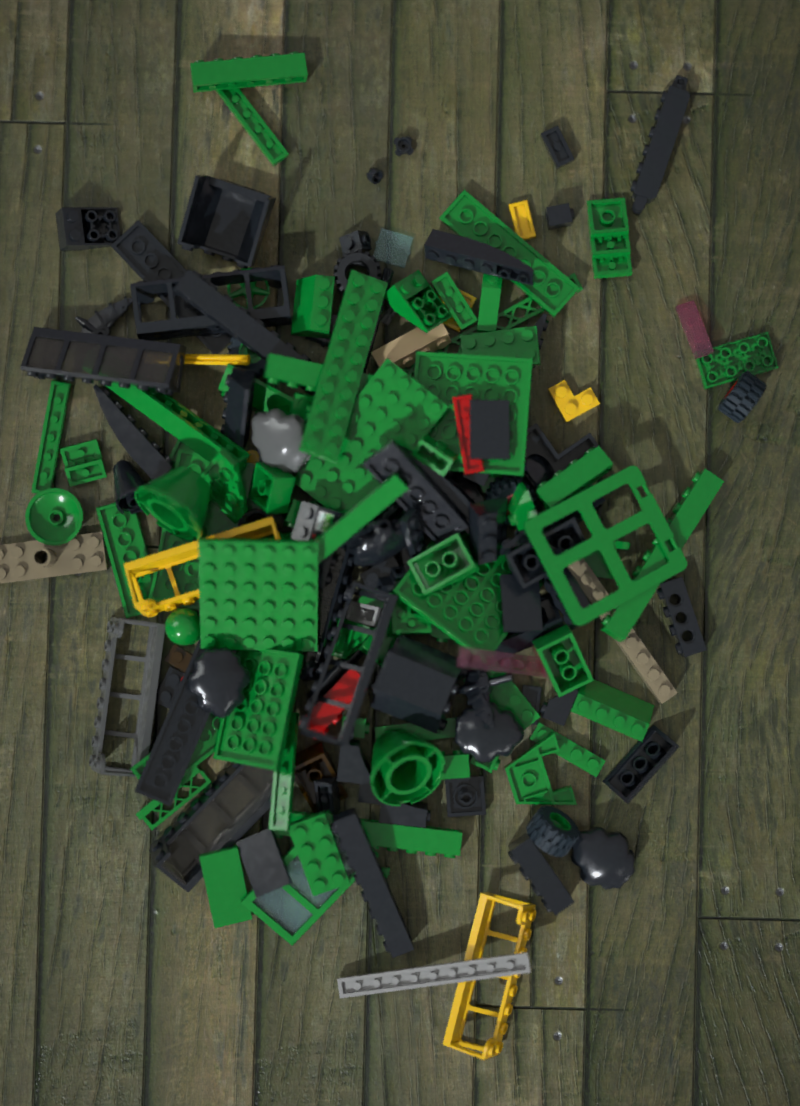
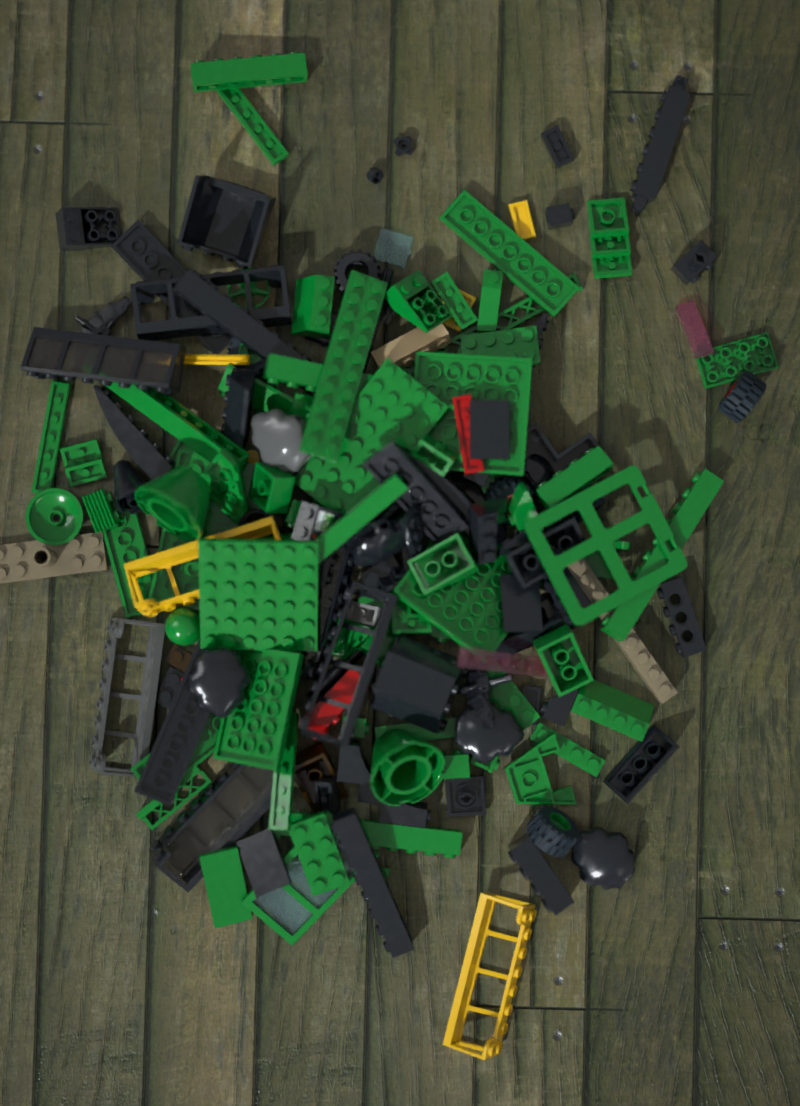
light grey plate [337,952,531,998] -> none
black bracket [339,230,372,254] -> none
black slope [424,229,534,286] -> none
yellow plate [548,380,600,423] -> none
none -> green brick [82,489,121,534]
none -> black brick [671,240,717,285]

